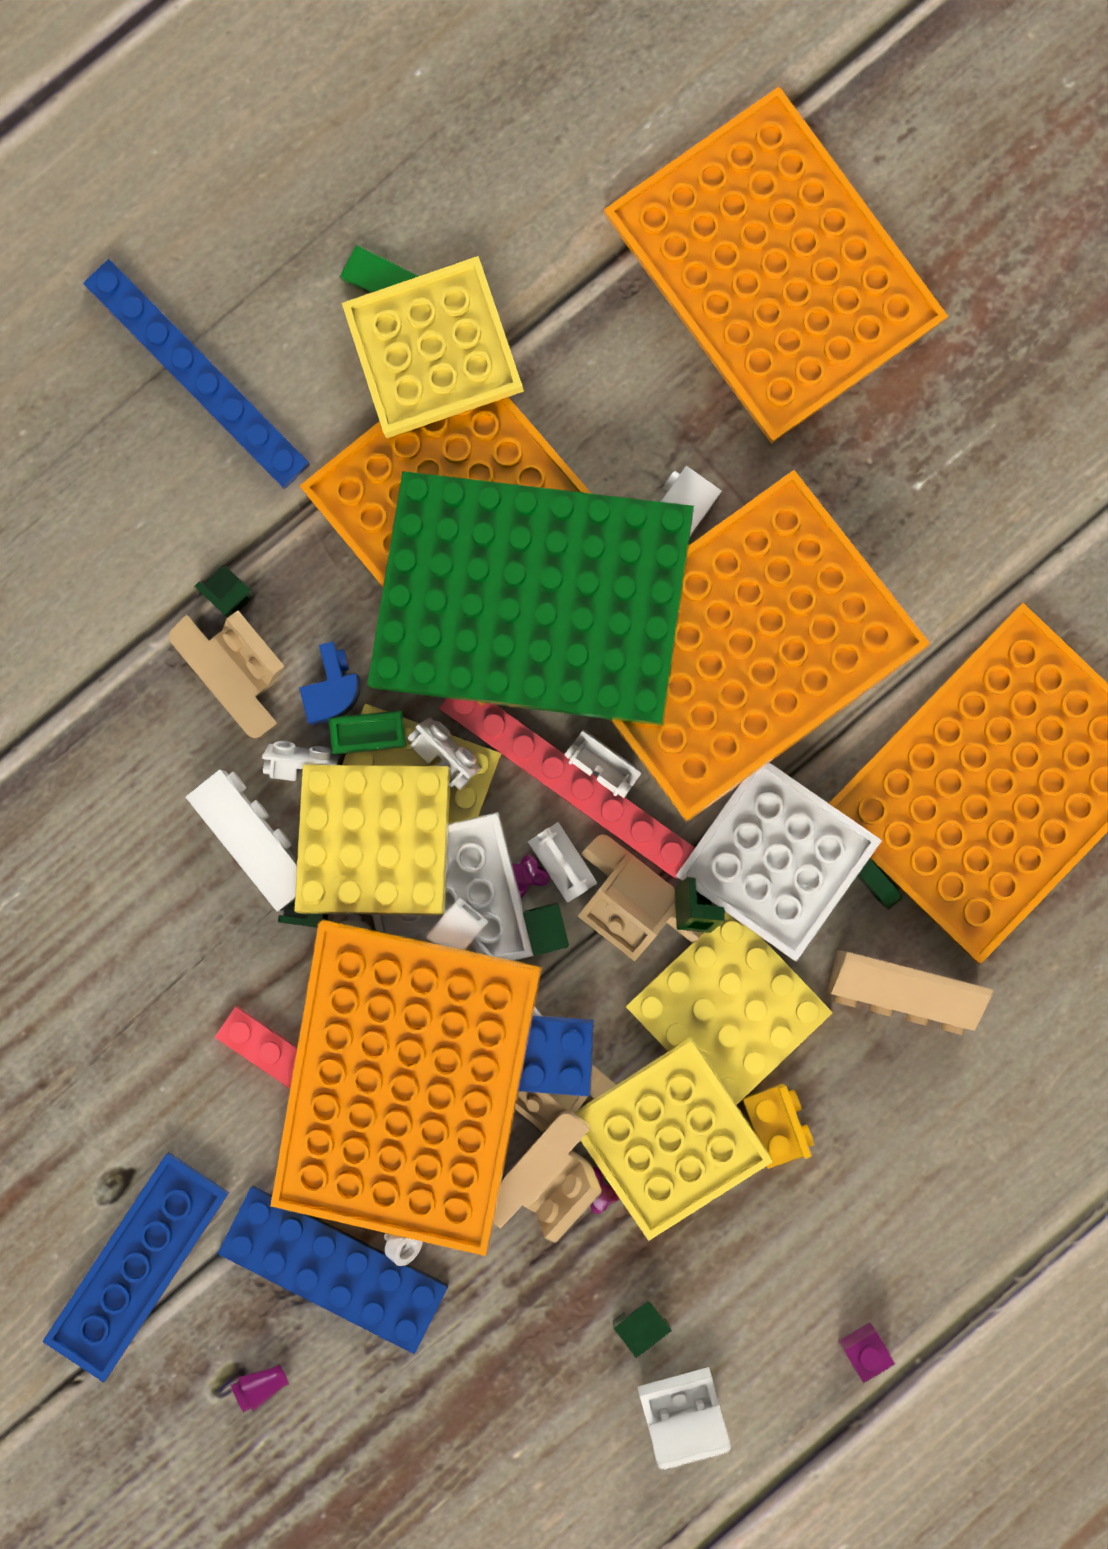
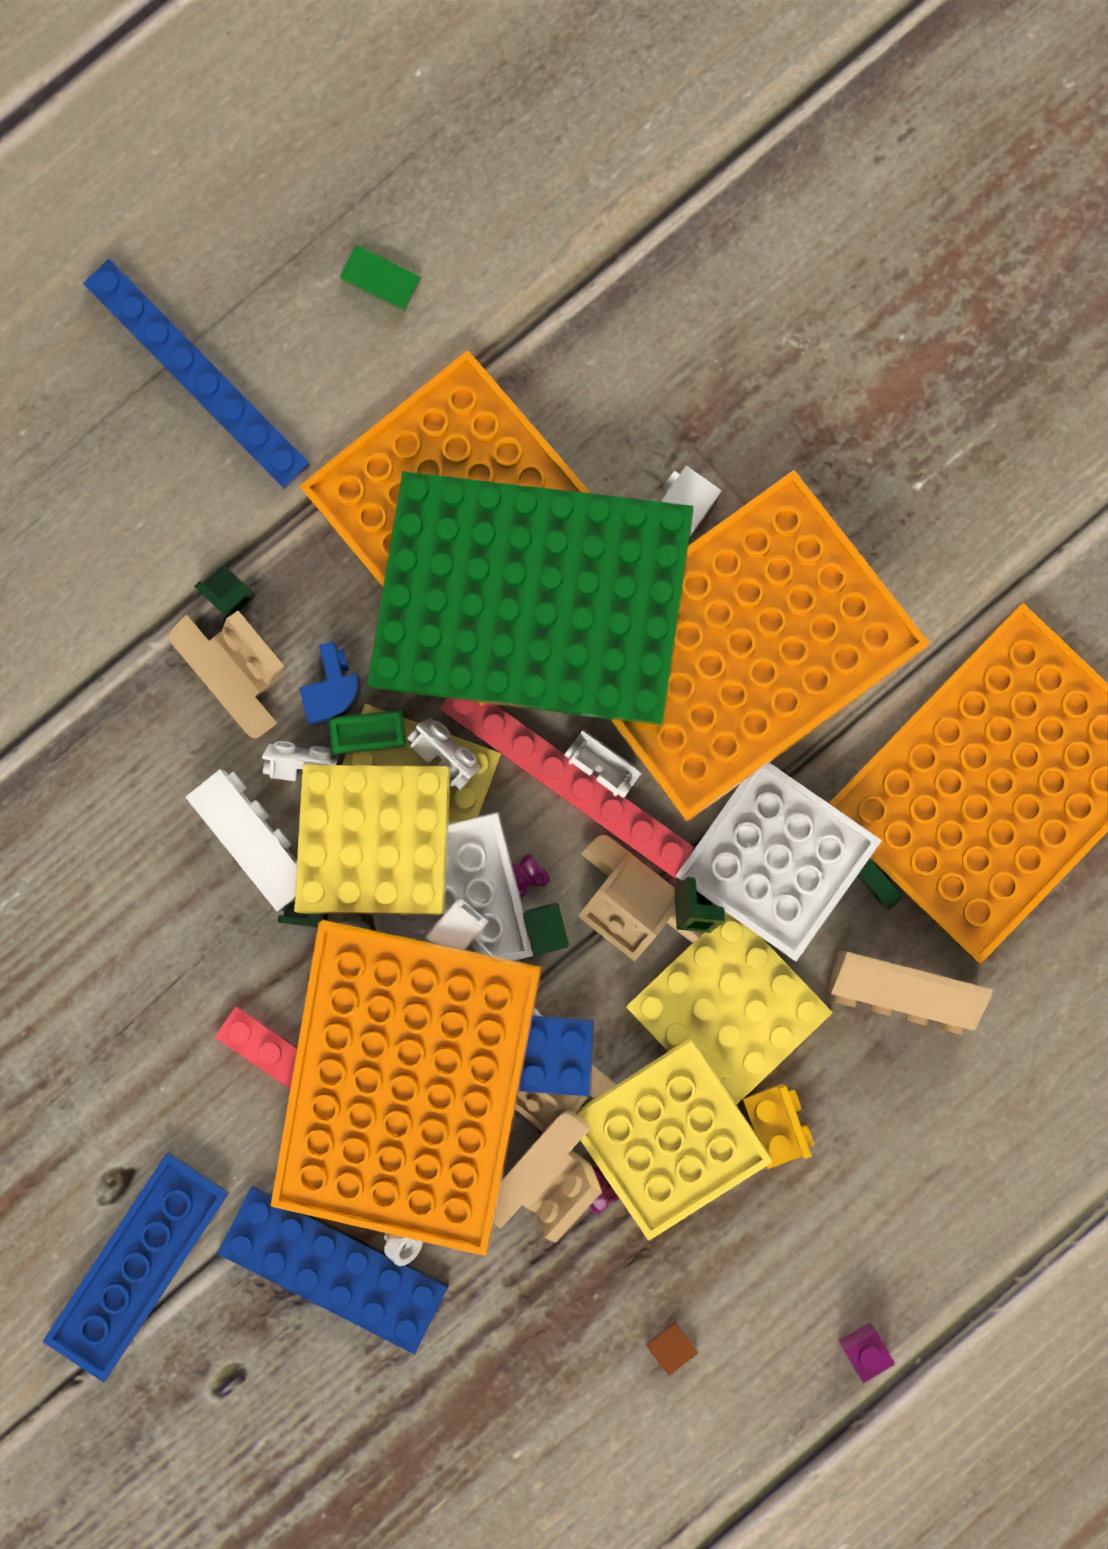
magenta cone [231,1364,289,1413] -> none
light yellow plate [342,256,524,439] -> none
white hinge [528,822,597,903] -> none
light orange plate [604,86,948,444] -> none
dark green panel [612,1301,672,1358] -> none
white bracket [638,1367,731,1469] -> none
none -> dark orange tile [646,1321,698,1376]

